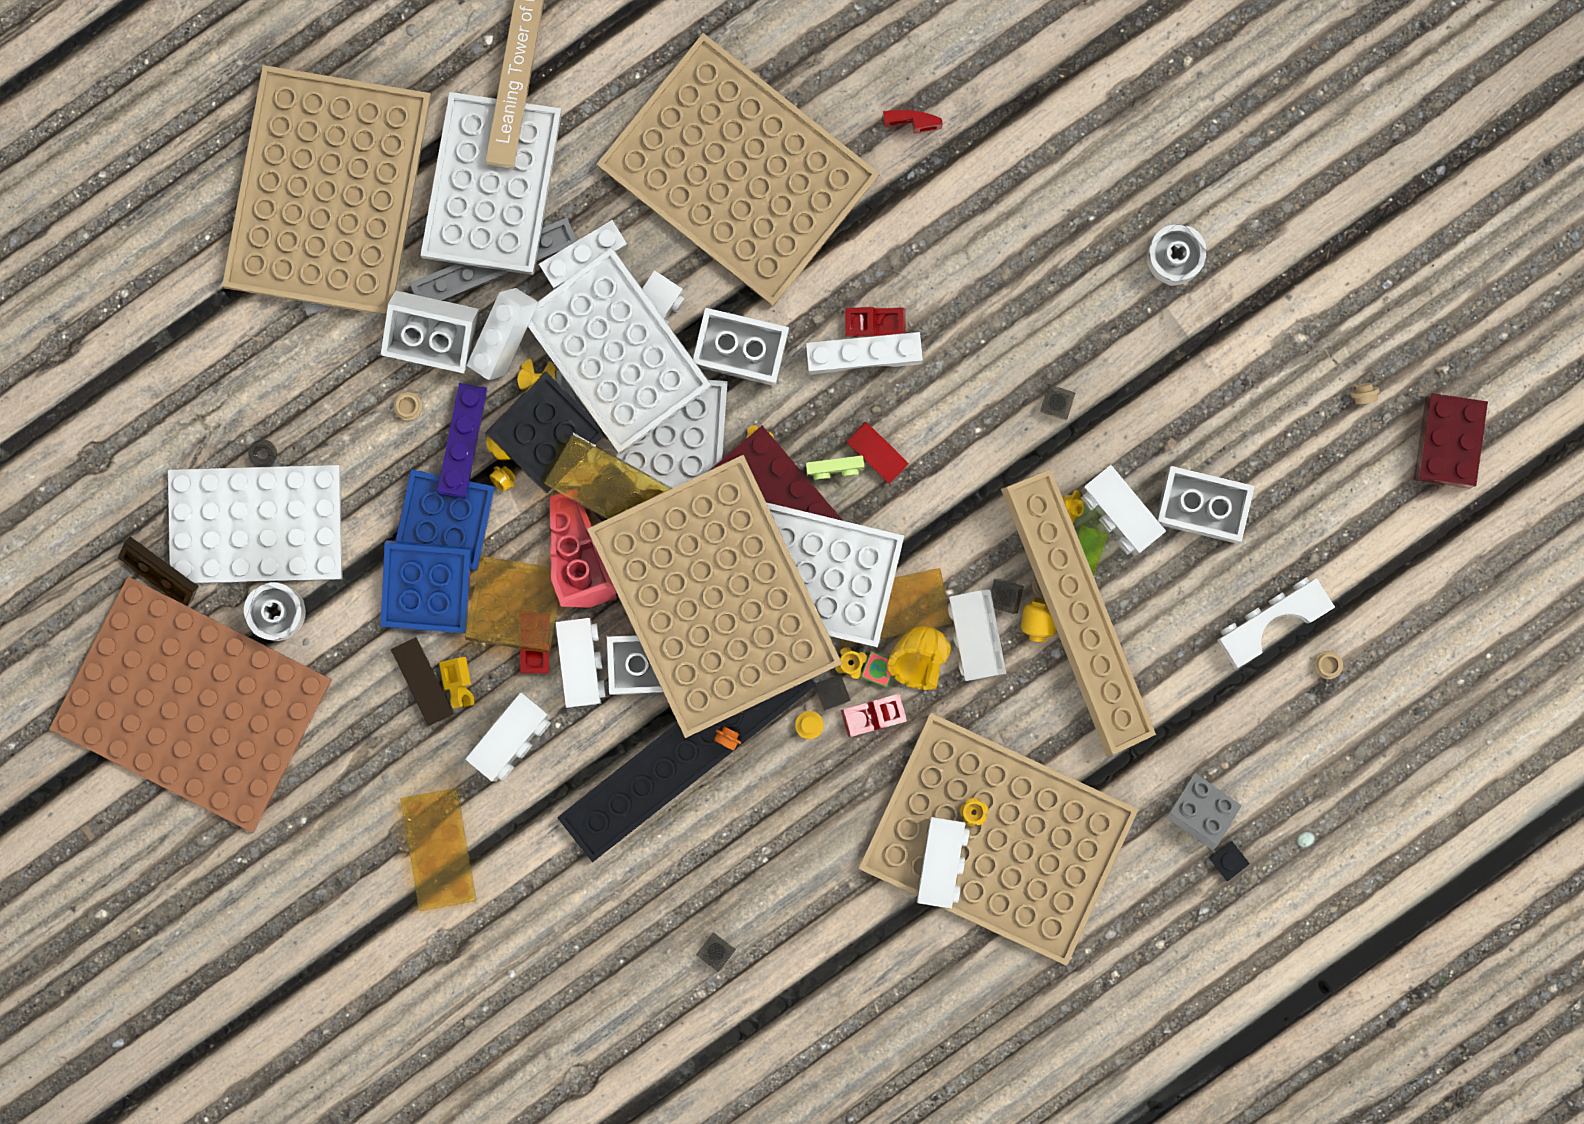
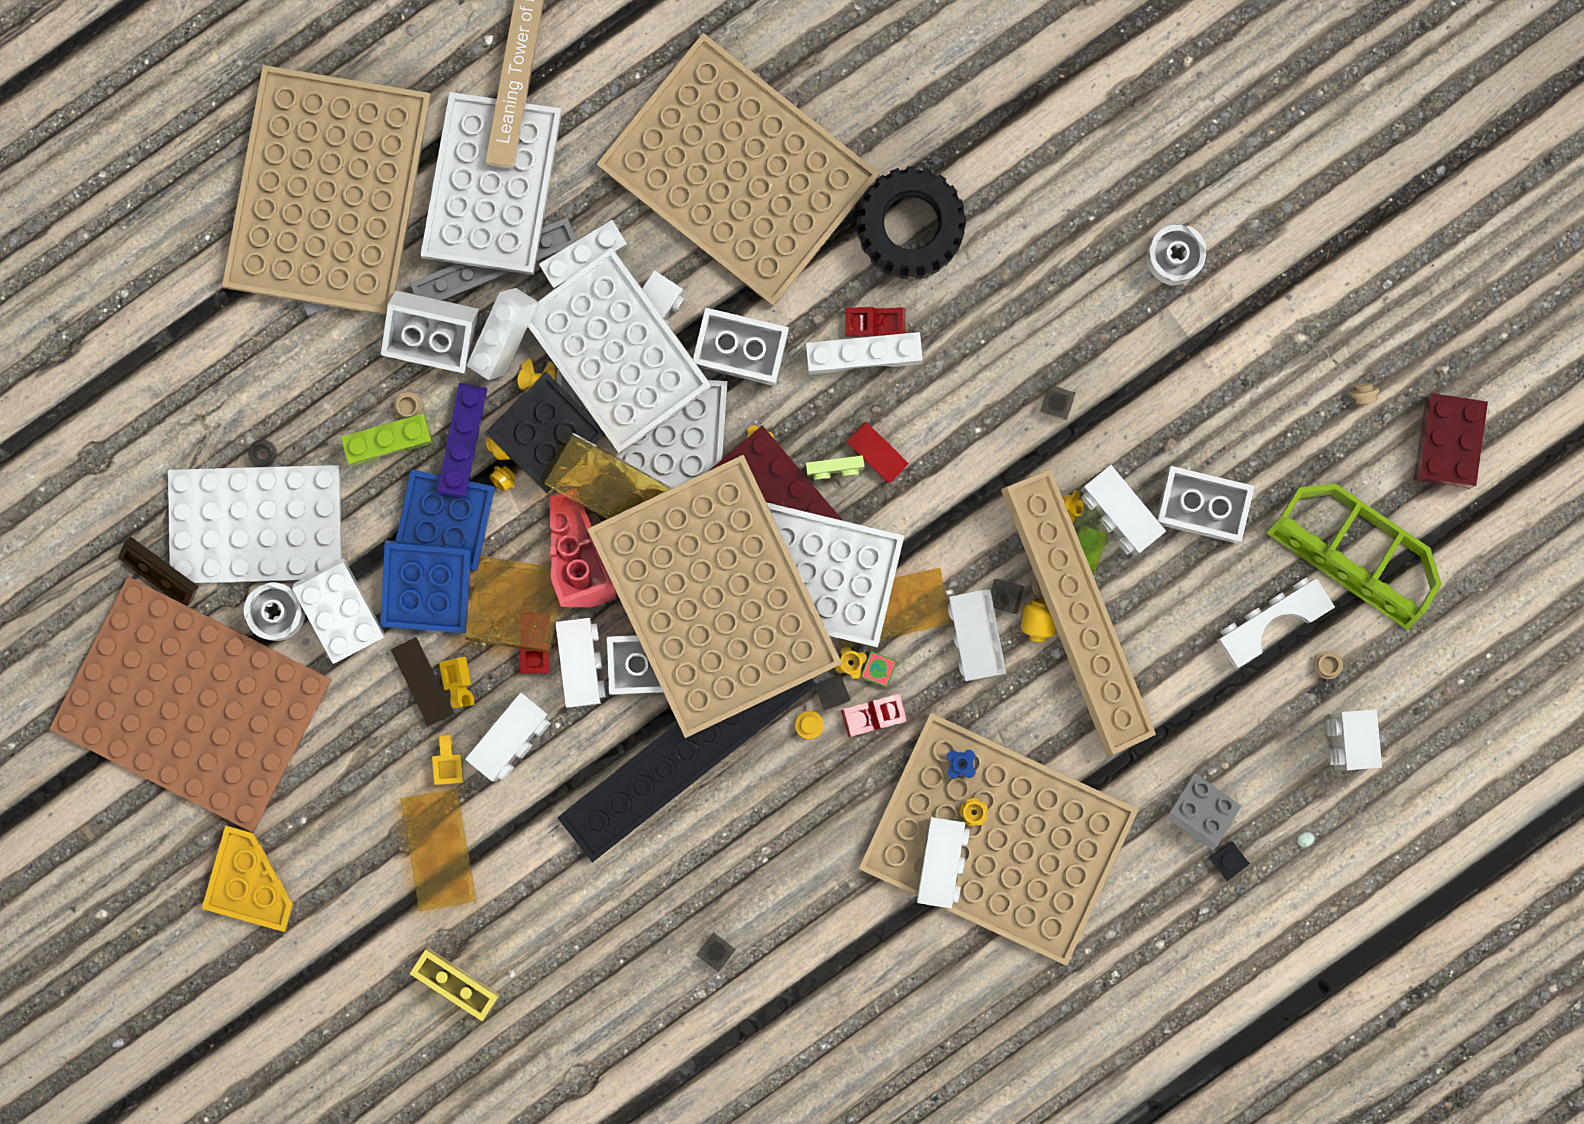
orange plate [714,727,741,751] -> none
red slope [882,110,943,134] -> none
yellow hair [888,626,951,690] -> none
none -> yellow plate [202,826,294,932]
none -> white brick [292,557,384,664]
none -> lime arch [341,413,434,467]
none -> light yellow brick [410,948,500,1021]
none -> yellow plate [432,734,464,785]
none -> black tyre [857,166,966,279]
none -> blue plate [947,750,976,779]
none -> lime plate [1266,483,1442,630]
none -> white brick [1326,709,1382,771]

